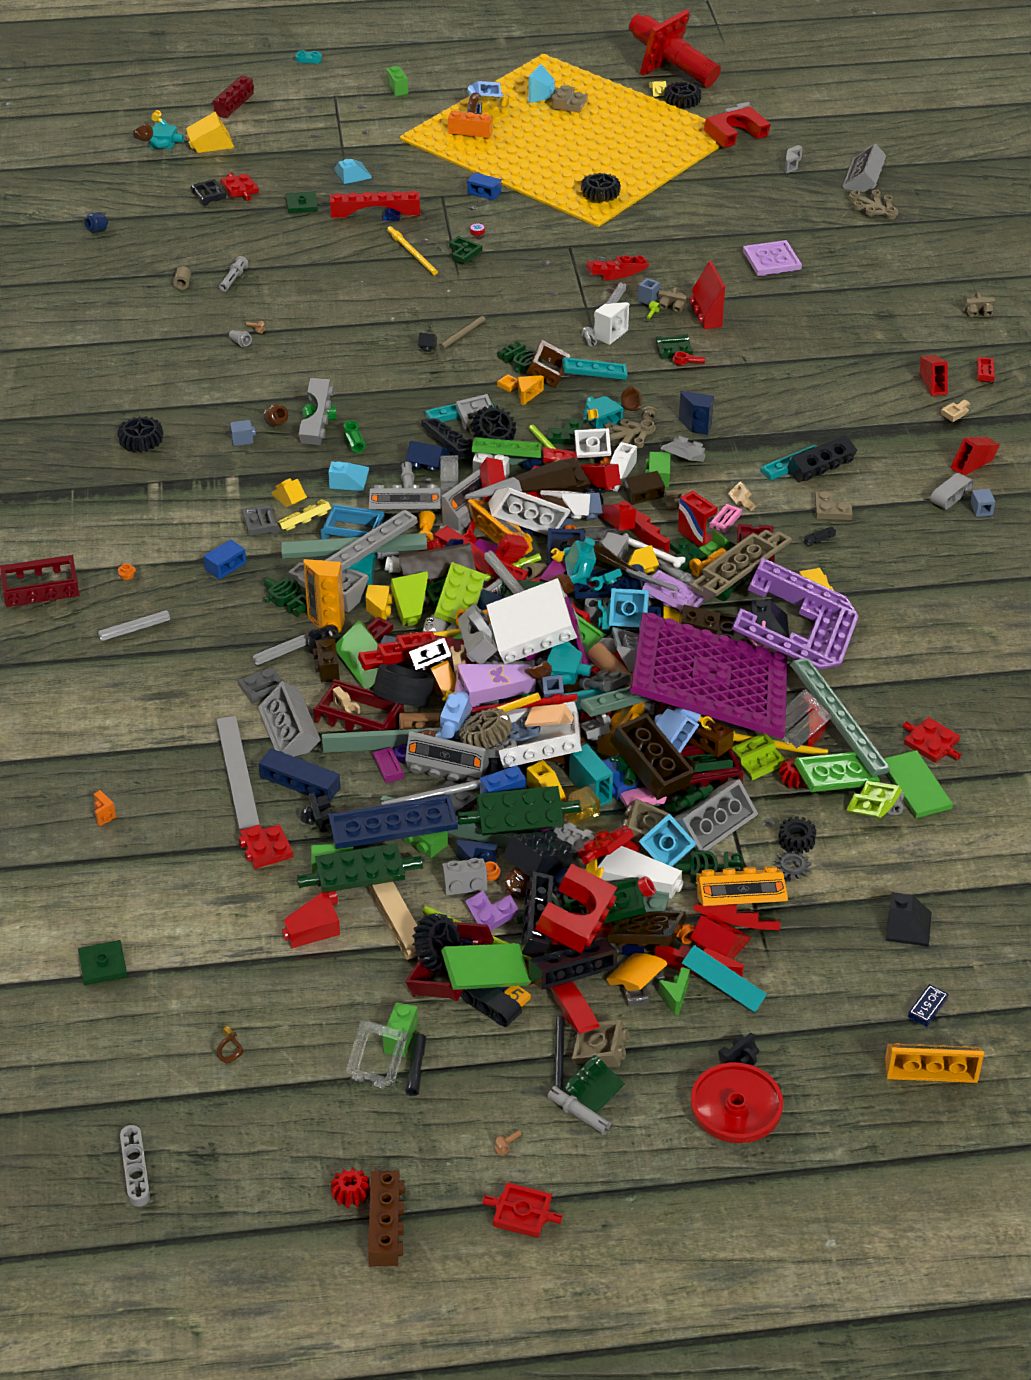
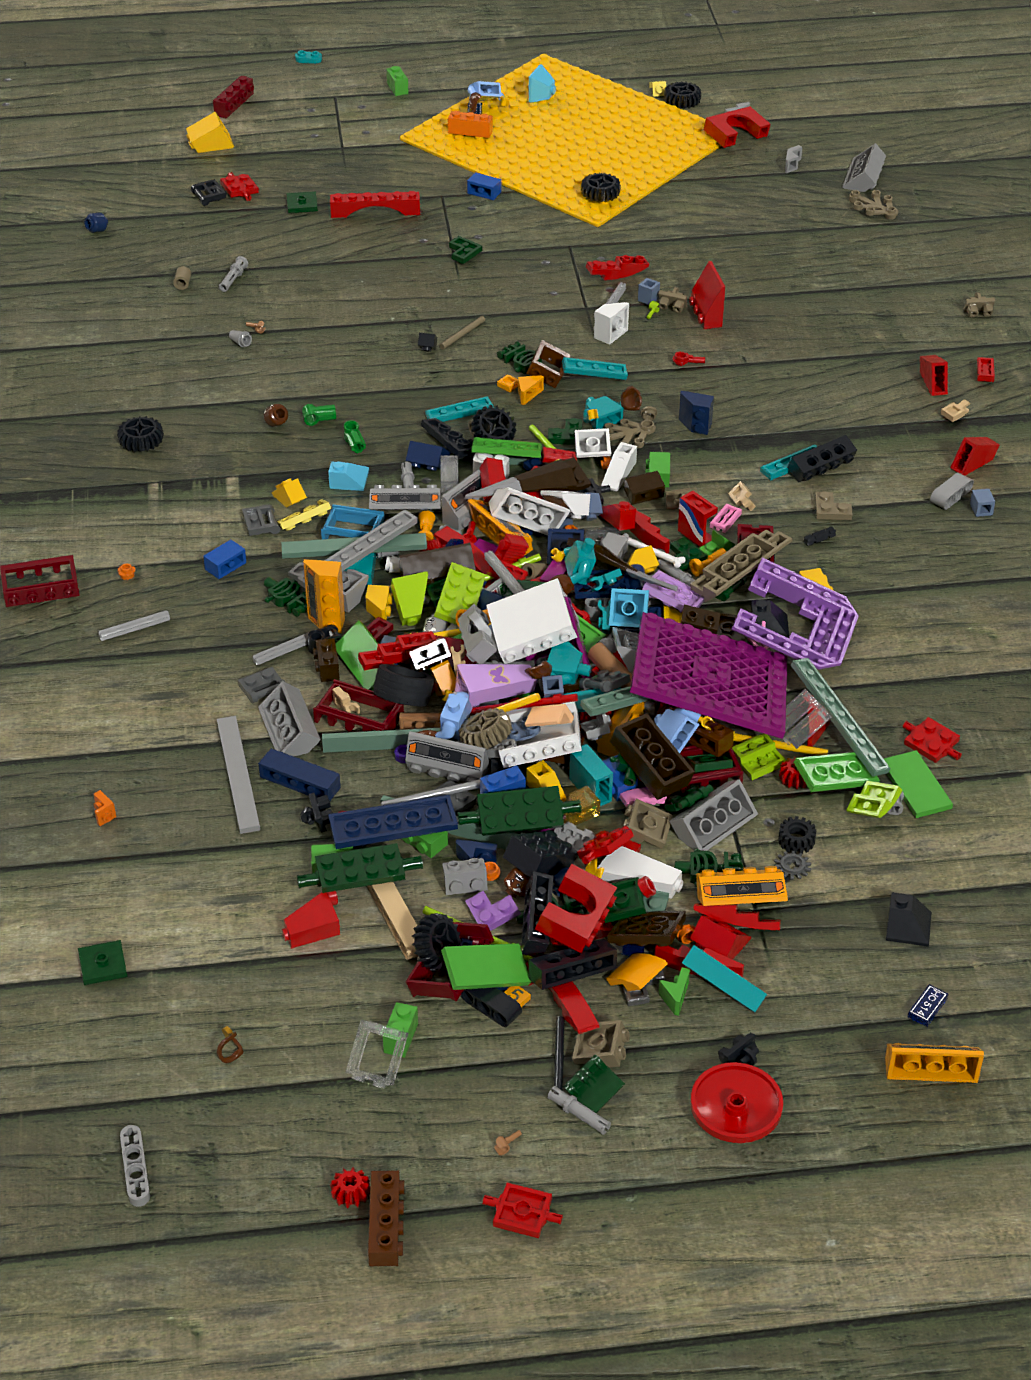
teal torso [133,110,184,149] -> none
sand blue brick [230,420,256,446] -> none
red plate [238,824,294,869] -> none
light grey arch [299,378,334,445] -> none
medium azure slope [334,159,372,184] -> none
magenta tile [373,747,404,783] -> none
clear blue slope [382,207,401,221] -> none
yellow bar [387,226,438,275] -> none
black piece [405,1033,427,1096] -> none
light grey plate [456,394,493,430] -> none
tile [470,223,485,236] -> none
dark tan plate [551,85,588,113] -> none
red slope [580,464,621,490] -> none
light grey pin [581,327,597,347] -> none
red piece [628,9,721,88] -> none
medium azure slope [639,814,697,867] -> none
dark green plate [656,334,693,359] -> none
light grey slope [661,435,706,462] -> none
lavender plate [743,240,802,276] -> none

